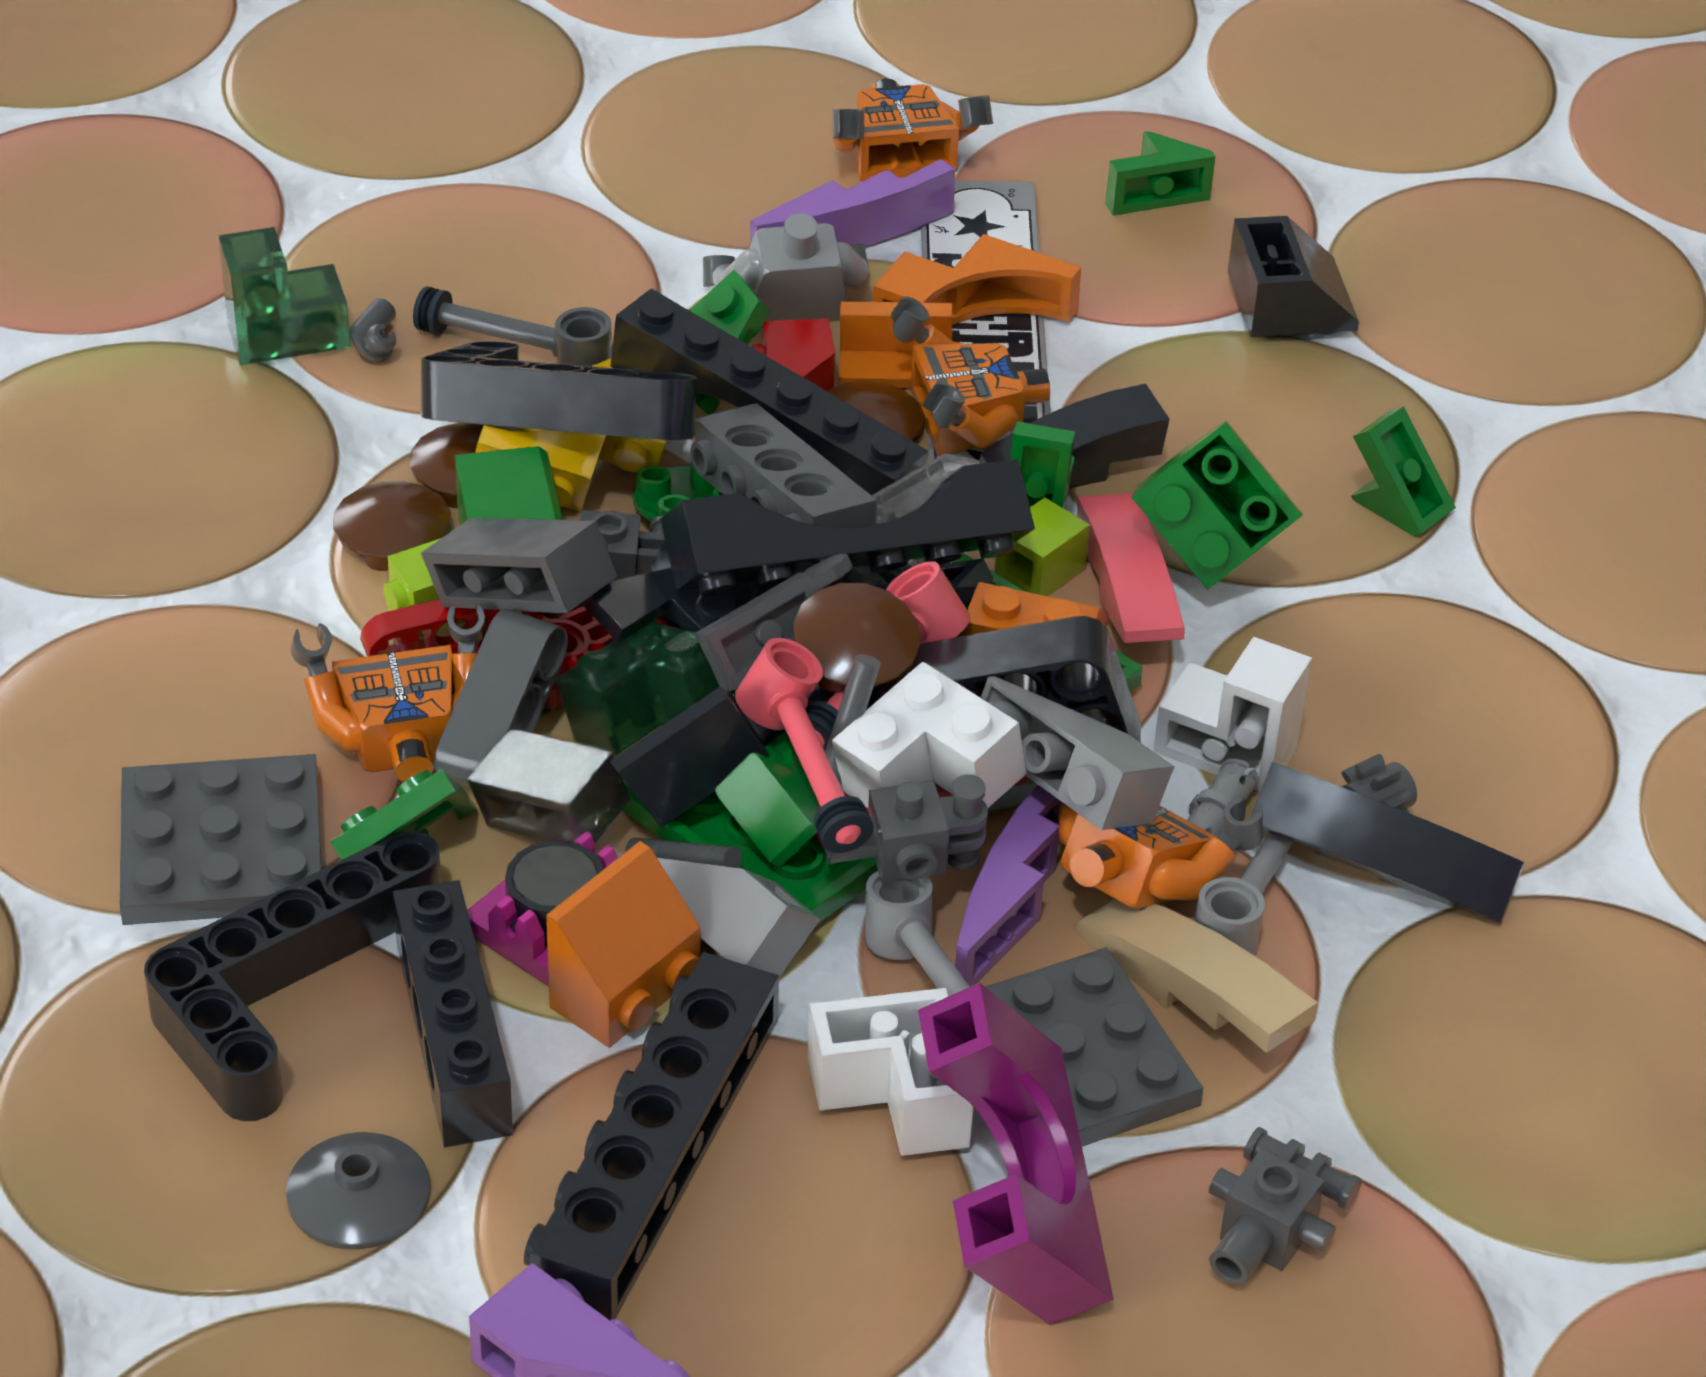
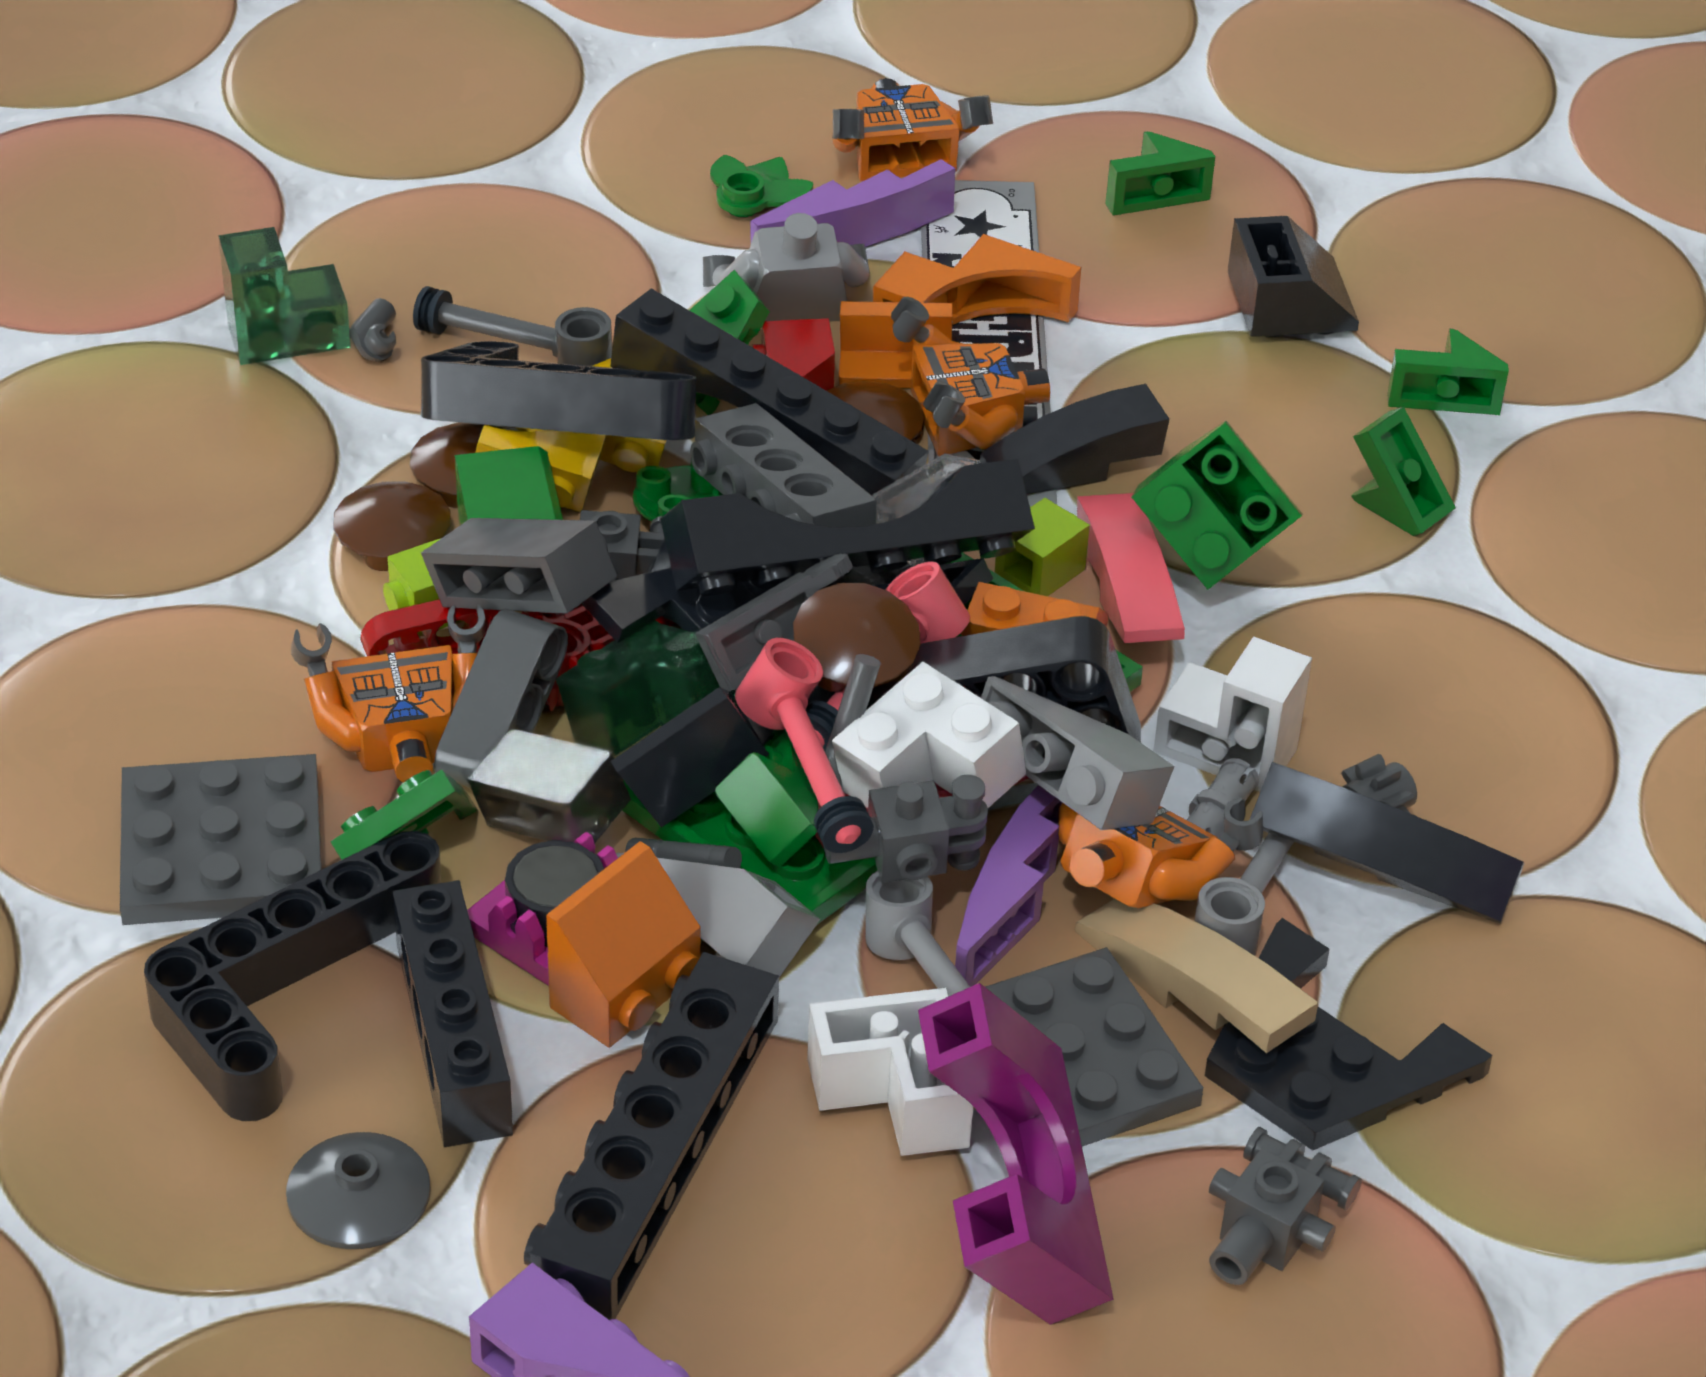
green slope [1010,421,1075,509] -> none
none -> green plate [710,155,813,217]
none -> black wing [1204,918,1493,1151]
none -> green slope [1387,328,1509,415]

